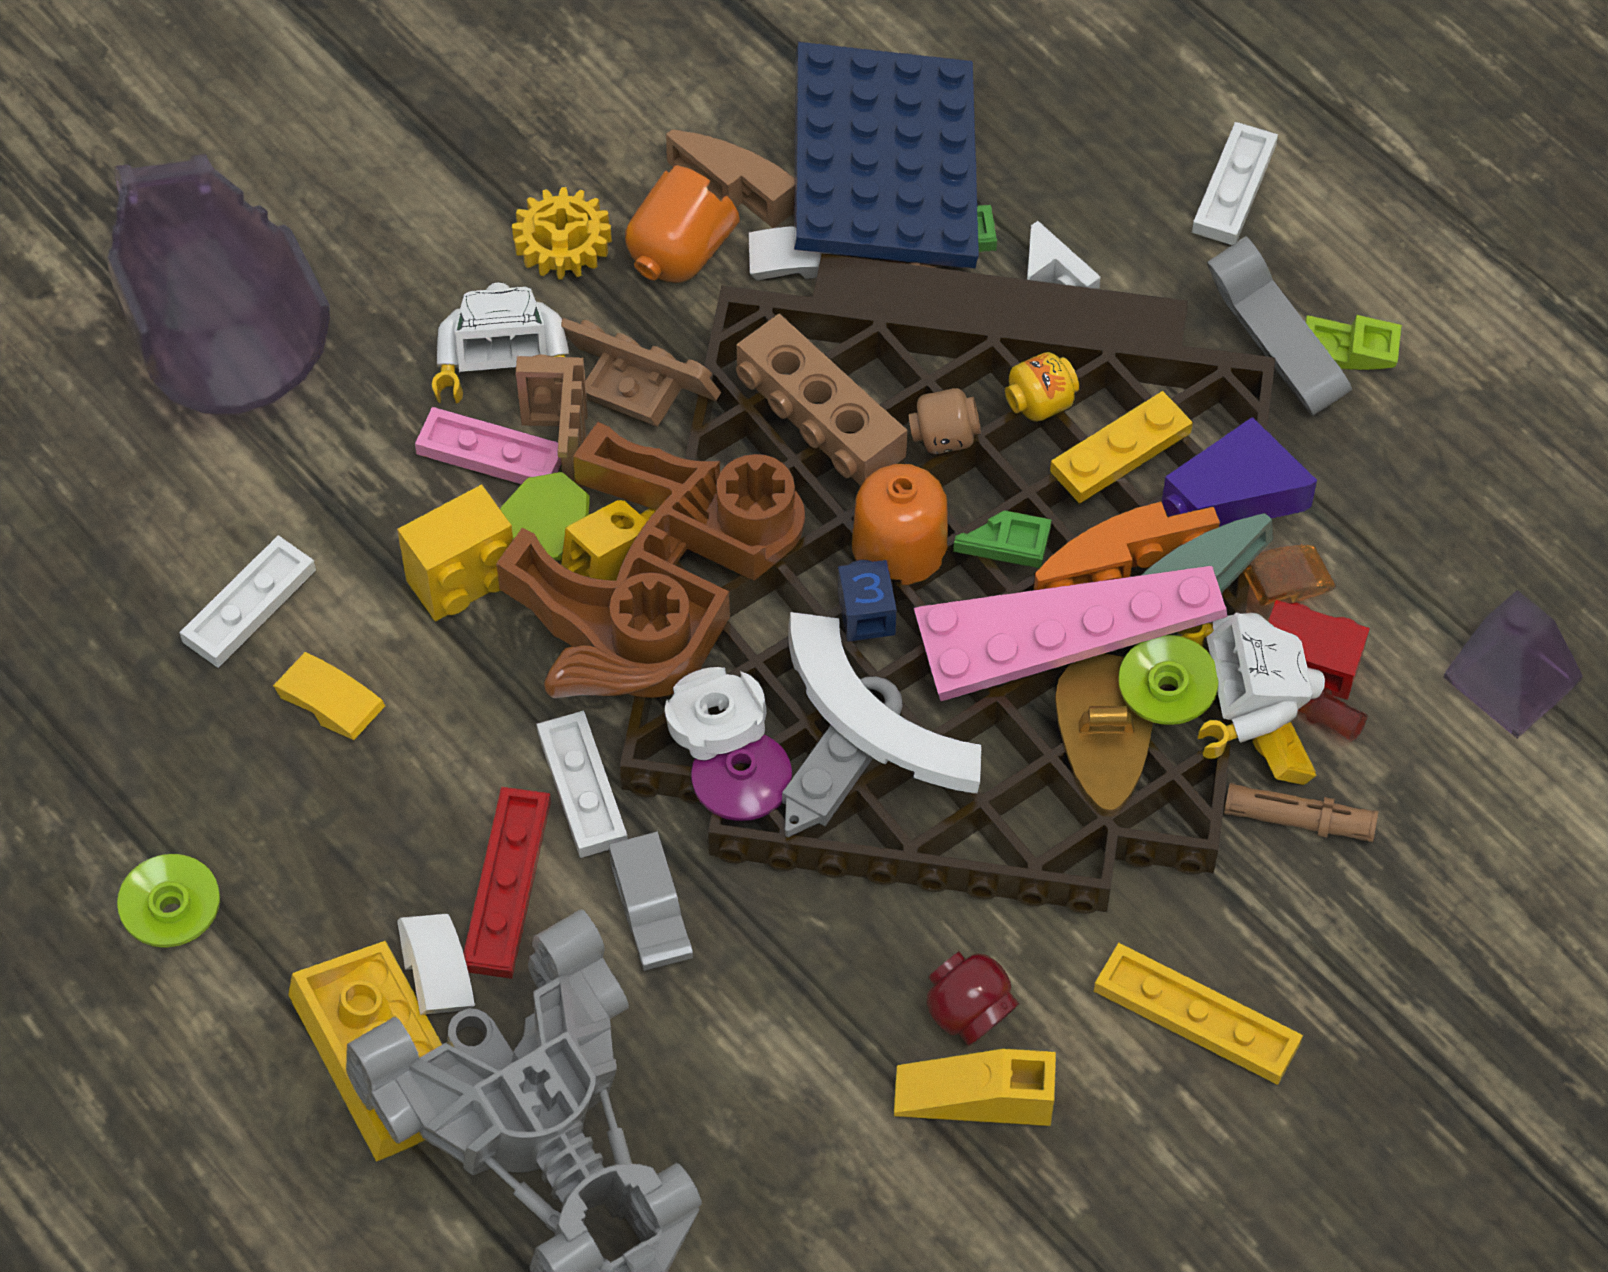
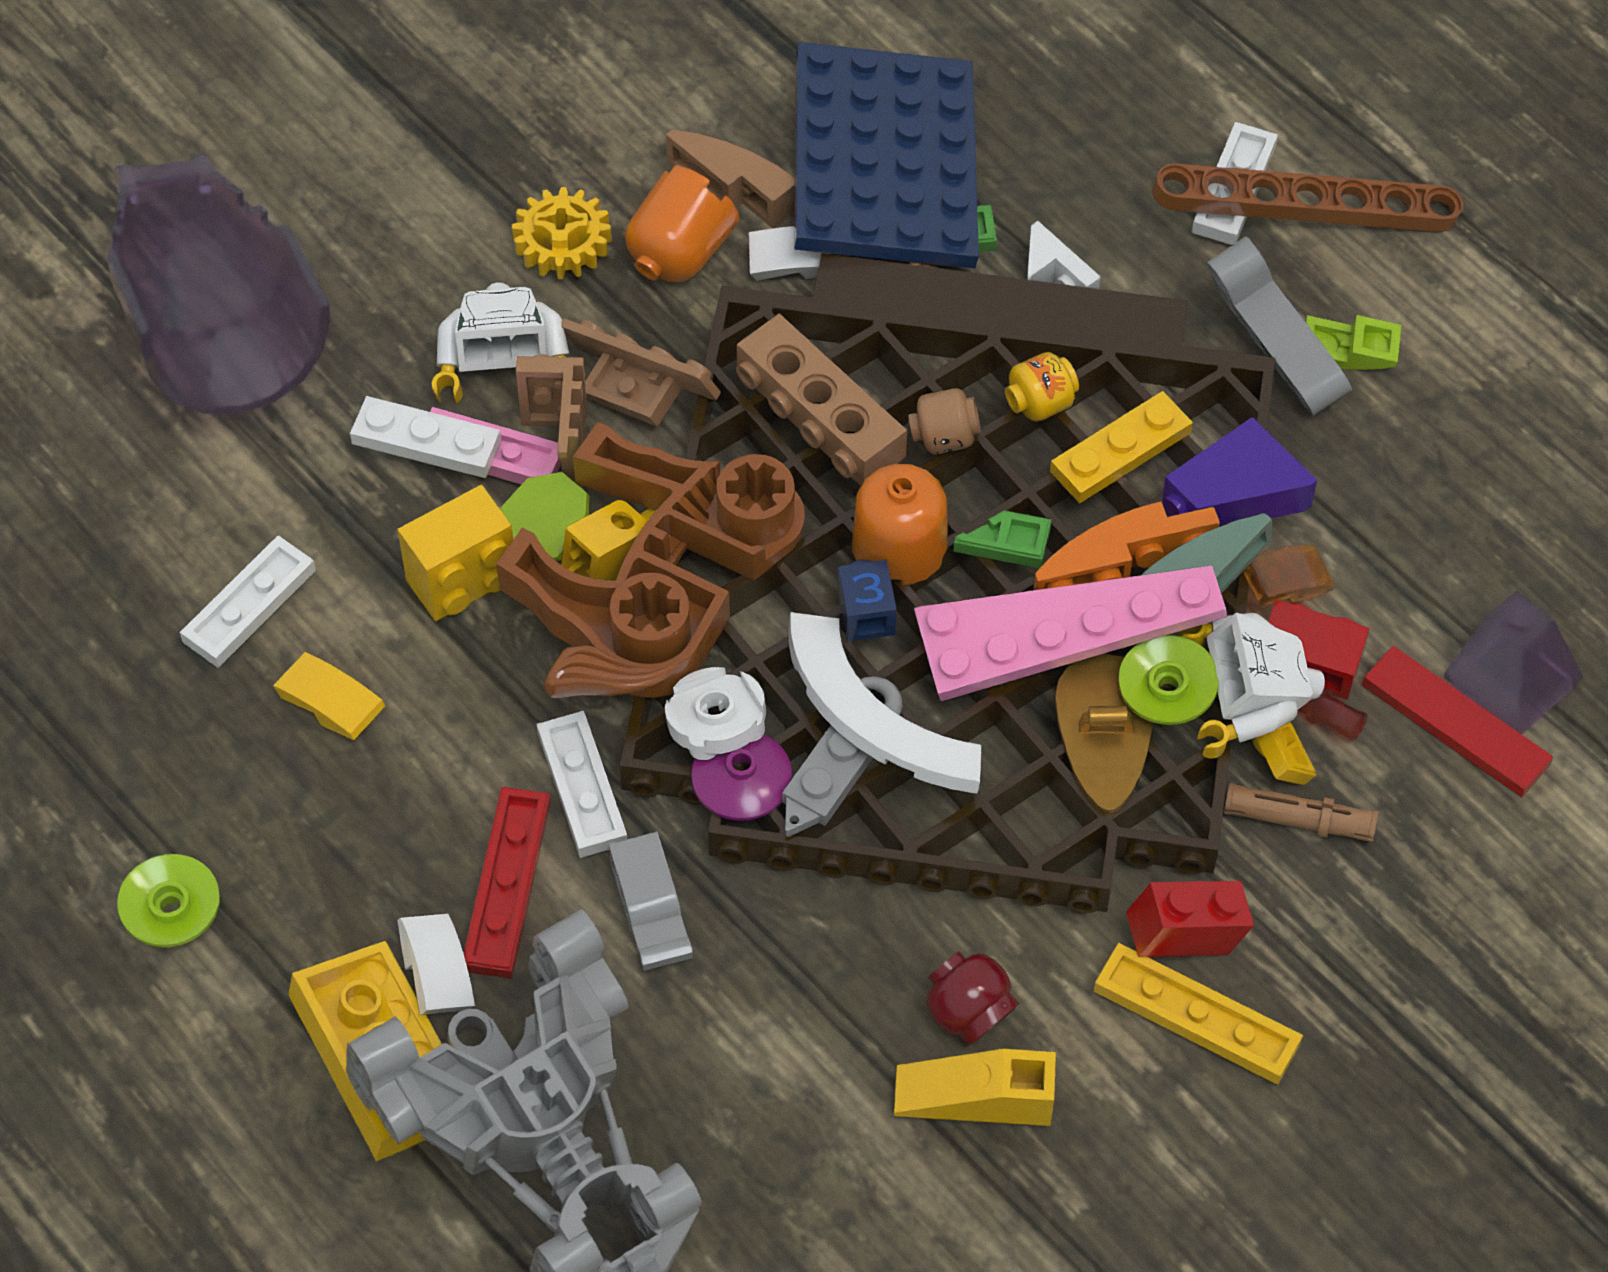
none -> white plate [350,396,501,478]
none -> red brick [1126,881,1254,957]
none -> dark orange beam [1152,163,1463,232]
none -> red tile [1362,646,1553,797]

